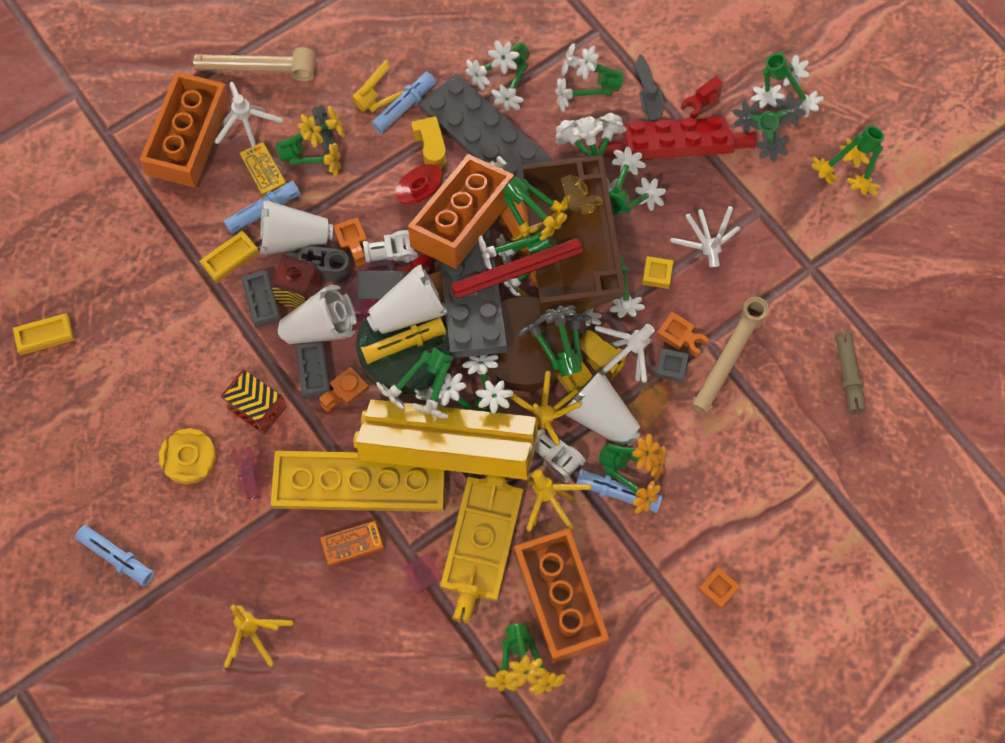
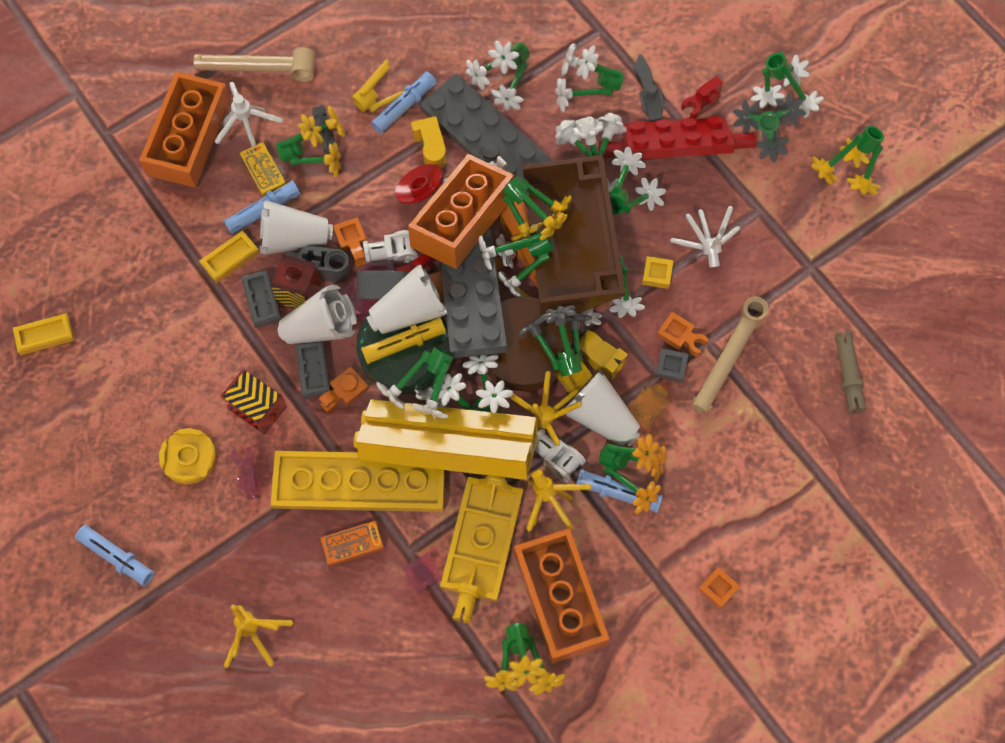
red axle [451,239,583,299] -> none
clear yellow bracket [561,175,604,214] -> none
white plant [595,324,655,383] -> none

